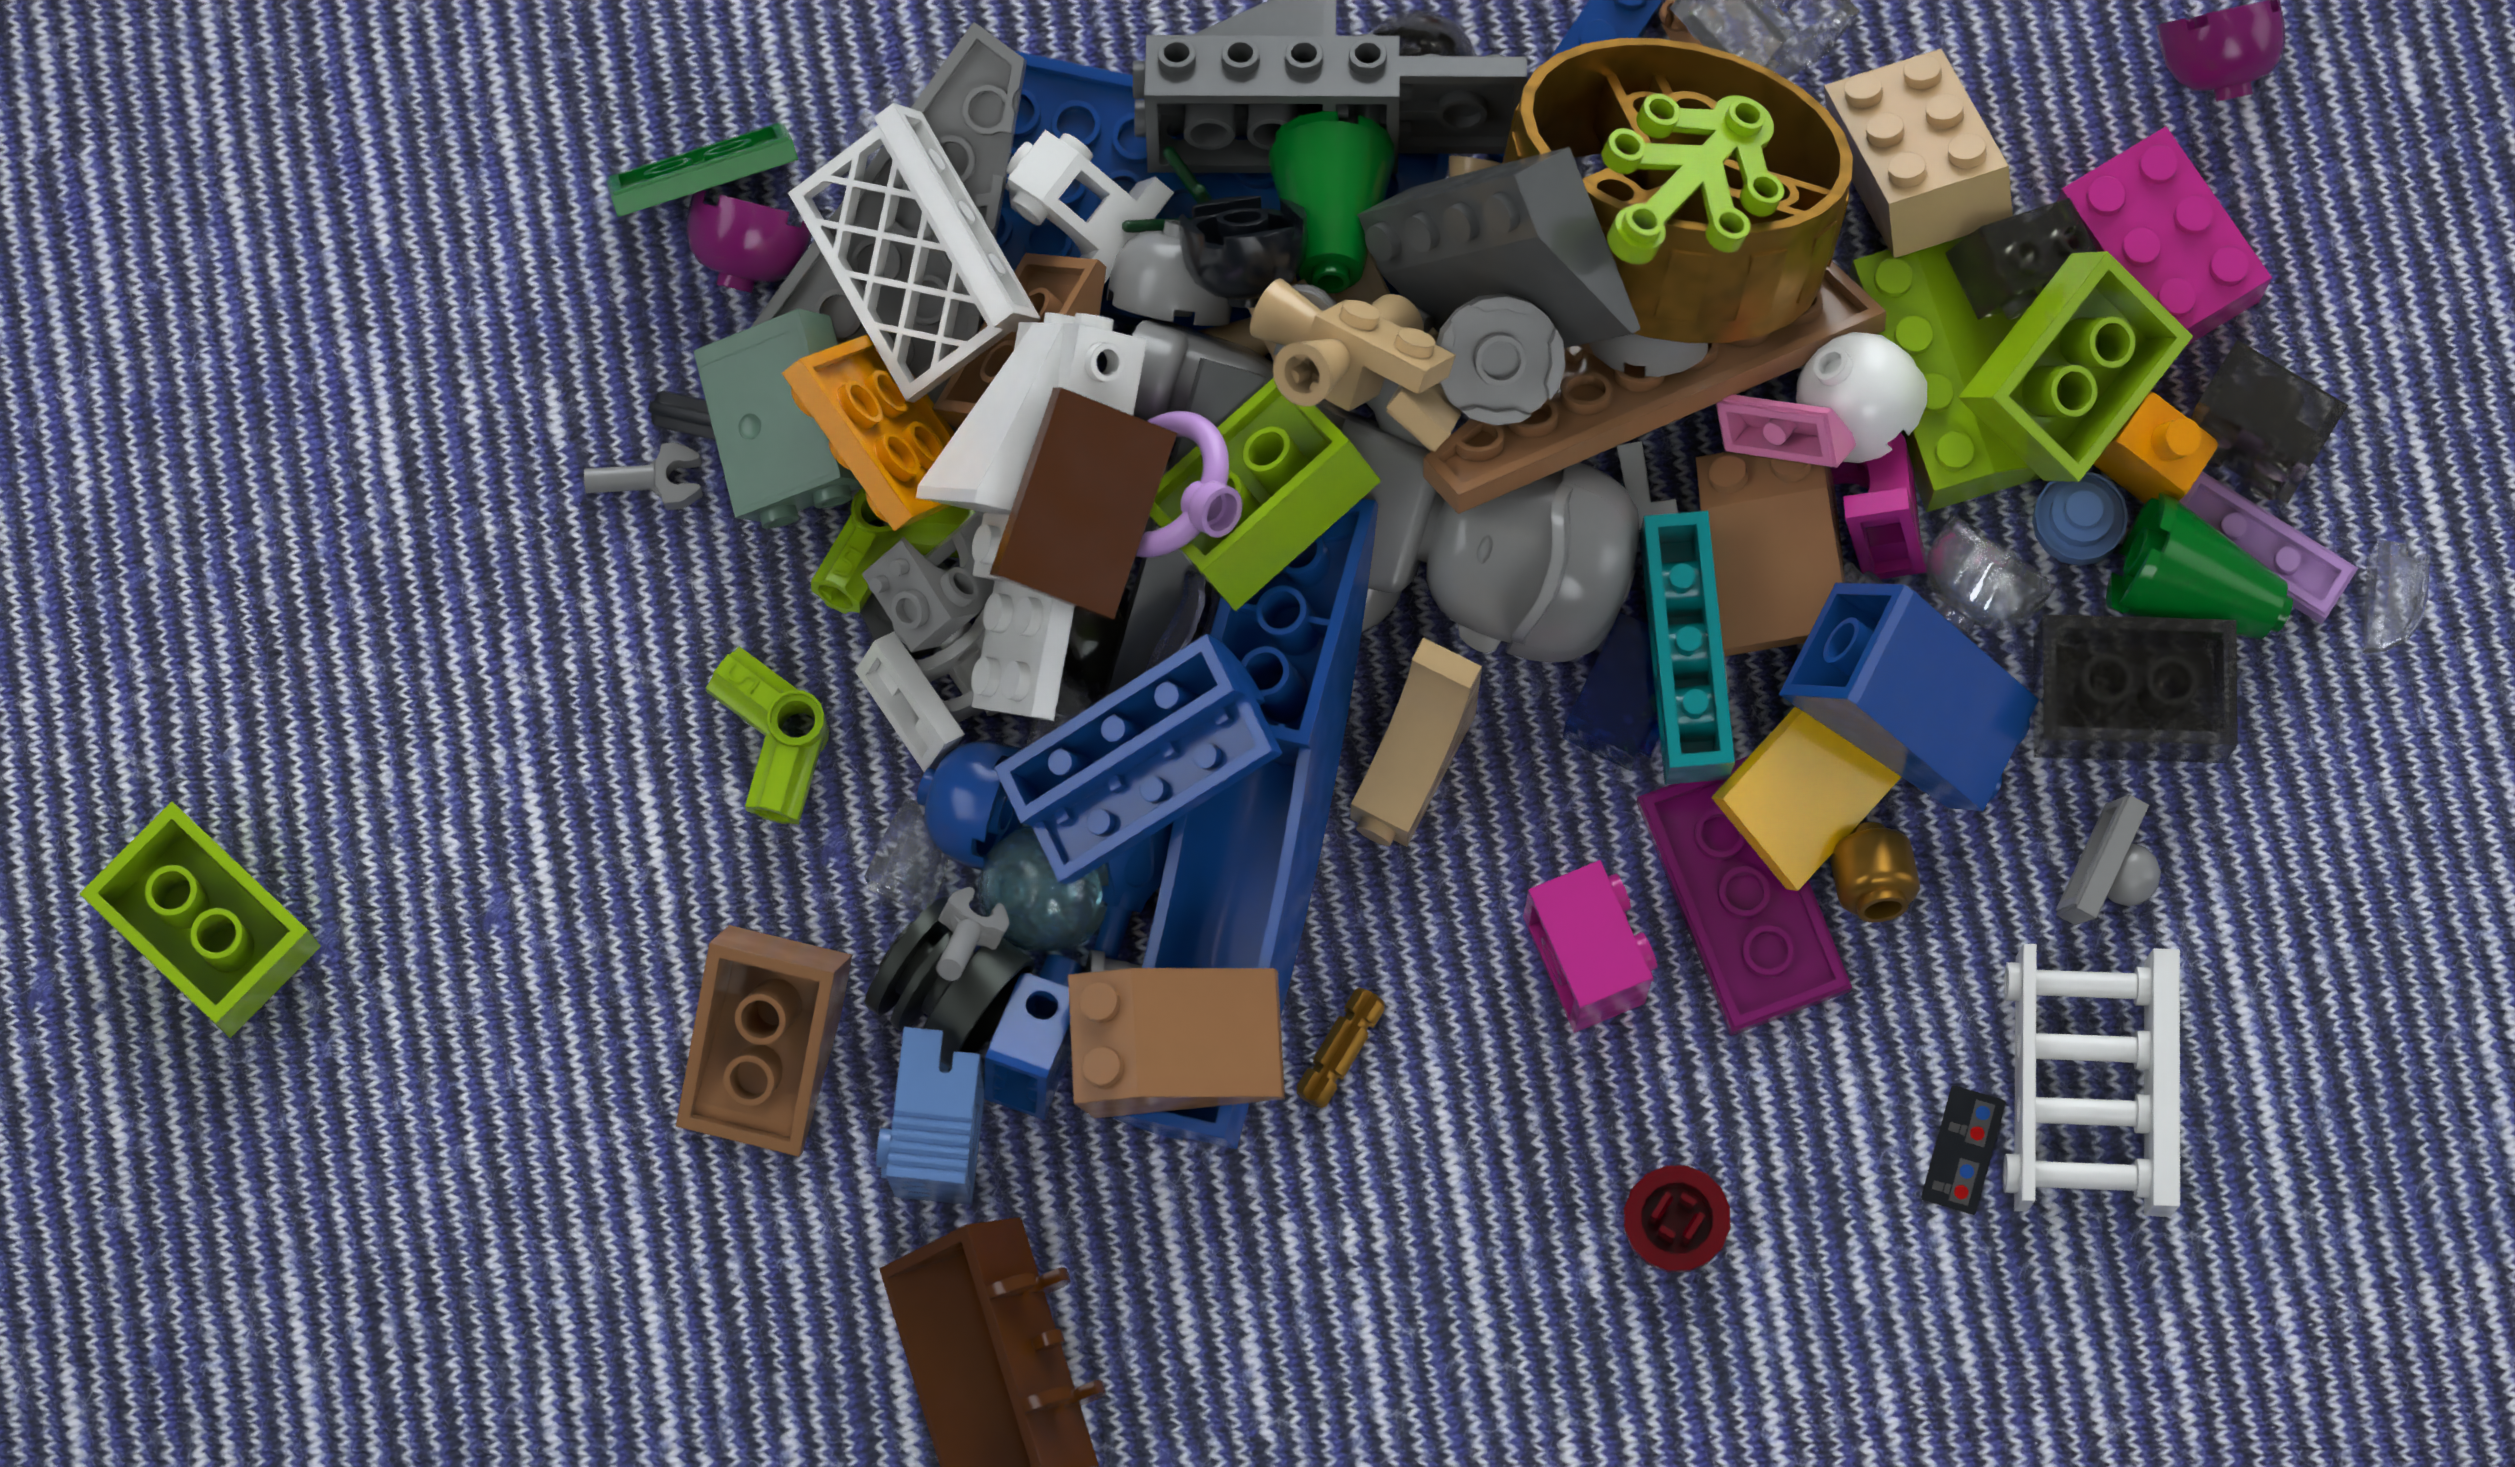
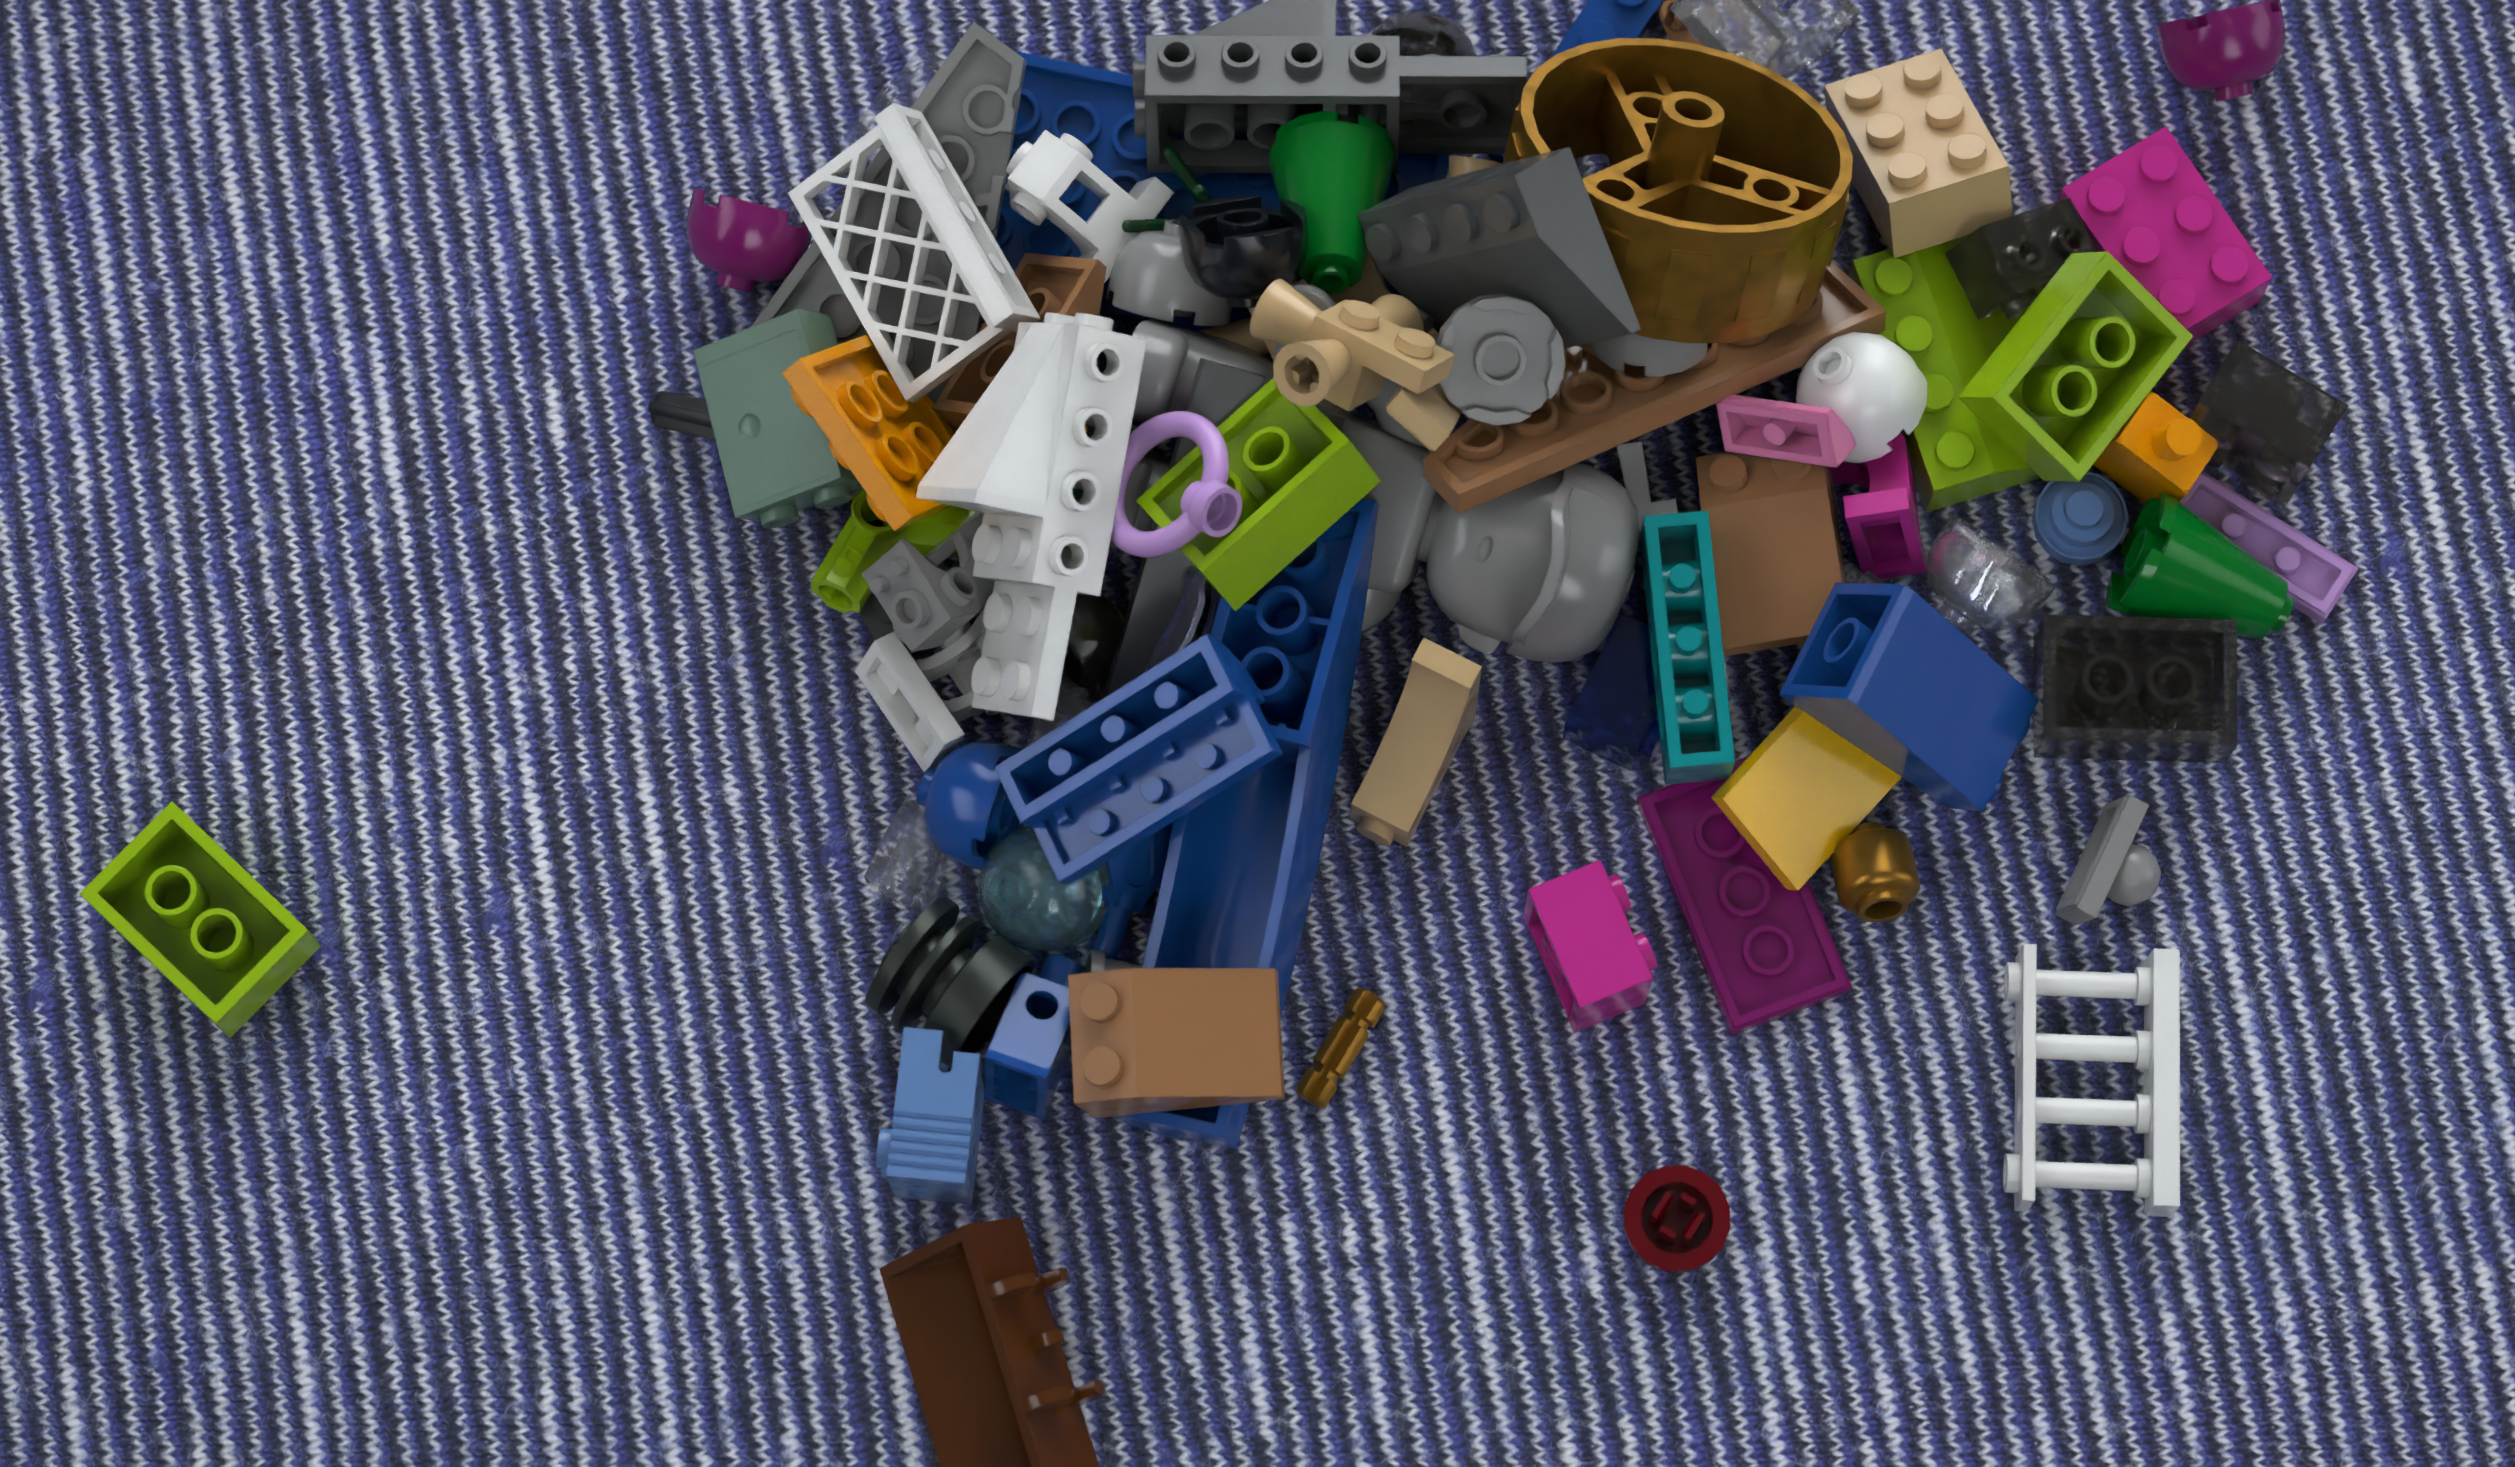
light grey bar [584,443,703,510] -> none
green tile [606,122,799,217] -> none
medium nougat slope [676,925,852,1157] -> none
lime piece [706,646,829,825] -> none
light grey bar [937,887,1009,981] -> none
reddish brown tile [990,387,1177,619] -> none
lime plant [1602,94,1784,264] -> none
black sticker [1921,1085,2006,1215] -> none
clear brick [2362,540,2430,654] -> none

